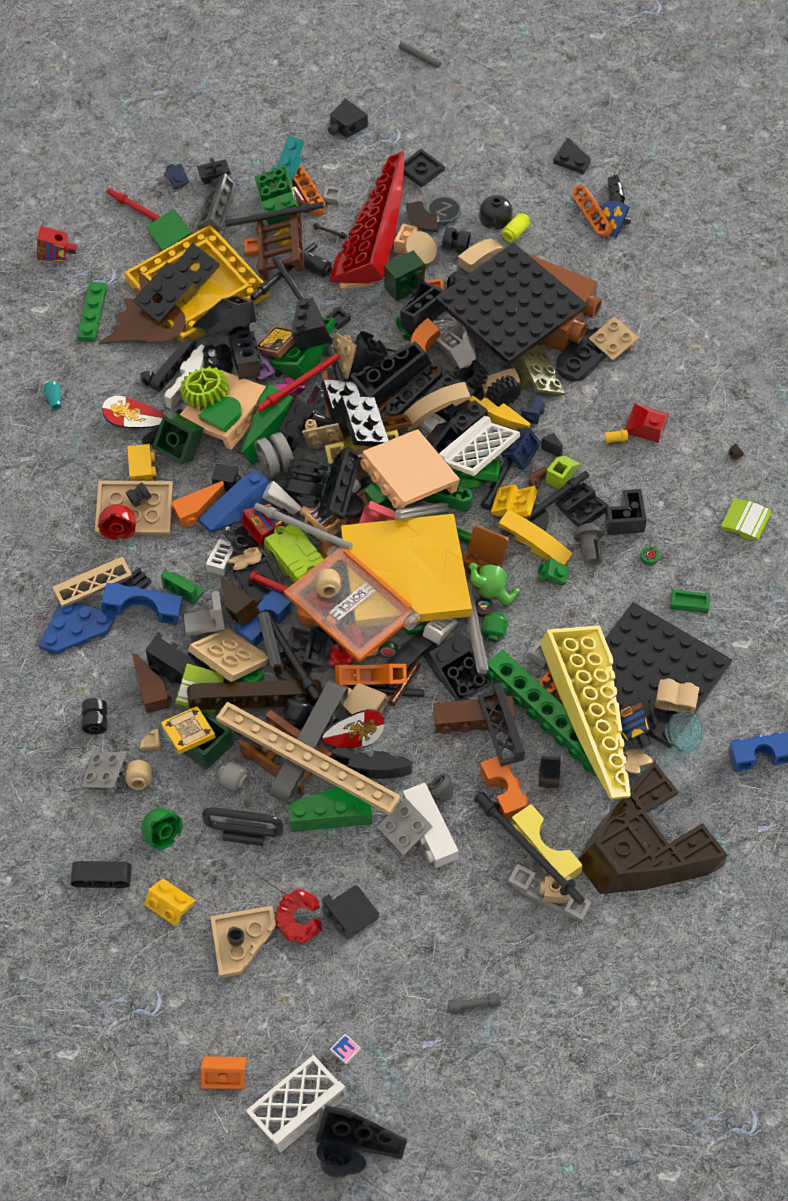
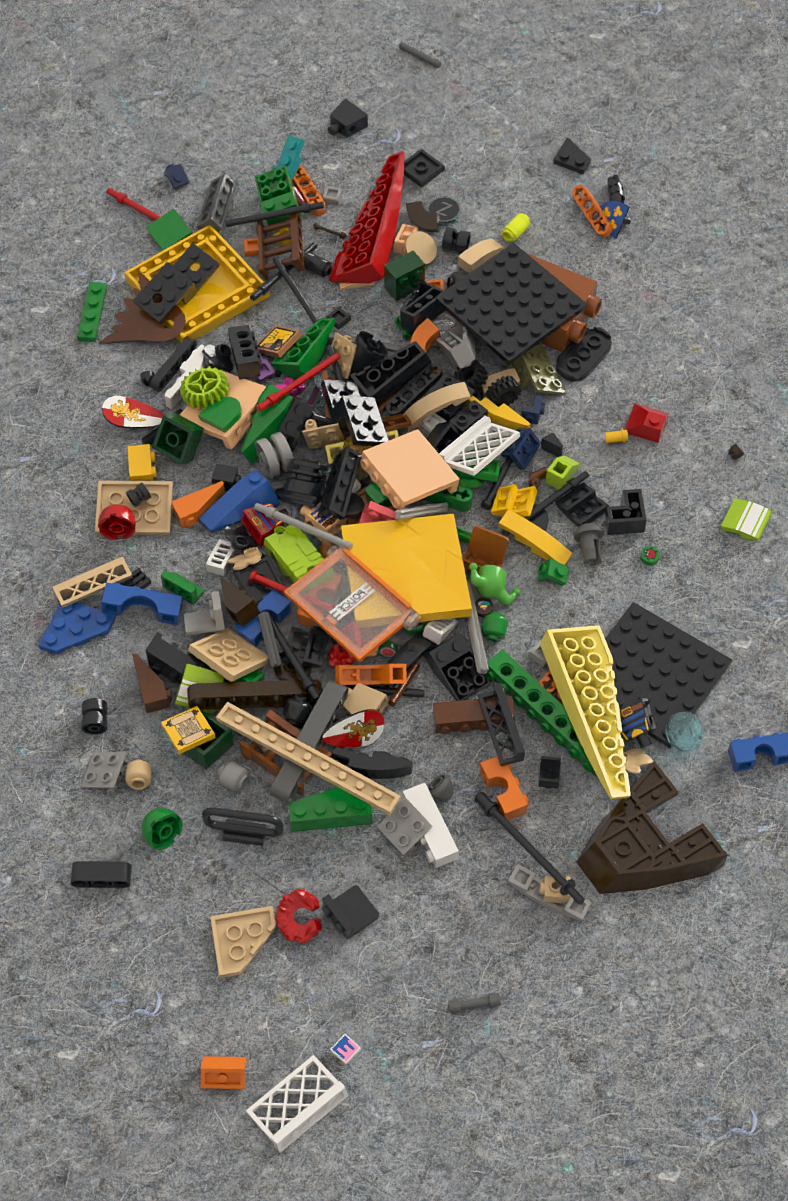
red torso [37,226,77,262] -> none
teal cone [43,381,61,410] -> none
tan tile [140,729,161,752] -> none
yellow bracket [144,878,196,926] -> none
black slope [193,295,256,336] -> none
black hips [197,157,231,184] -> none
black hinge [227,928,245,947] -> none
white slope [262,481,302,515] -> none
black wedge [291,297,332,350] -> none
tan head [315,569,341,598] -> none
black wedge [315,1105,407,1159] -> none
black piece [316,1143,366,1177] -> none
black cylinder [479,195,513,229] -> none
light yellow arch [511,804,582,879] -> none
tan hinge [589,316,639,360] -> none
tan brick [654,679,699,715] -> none
green tile [670,589,710,614] -> none

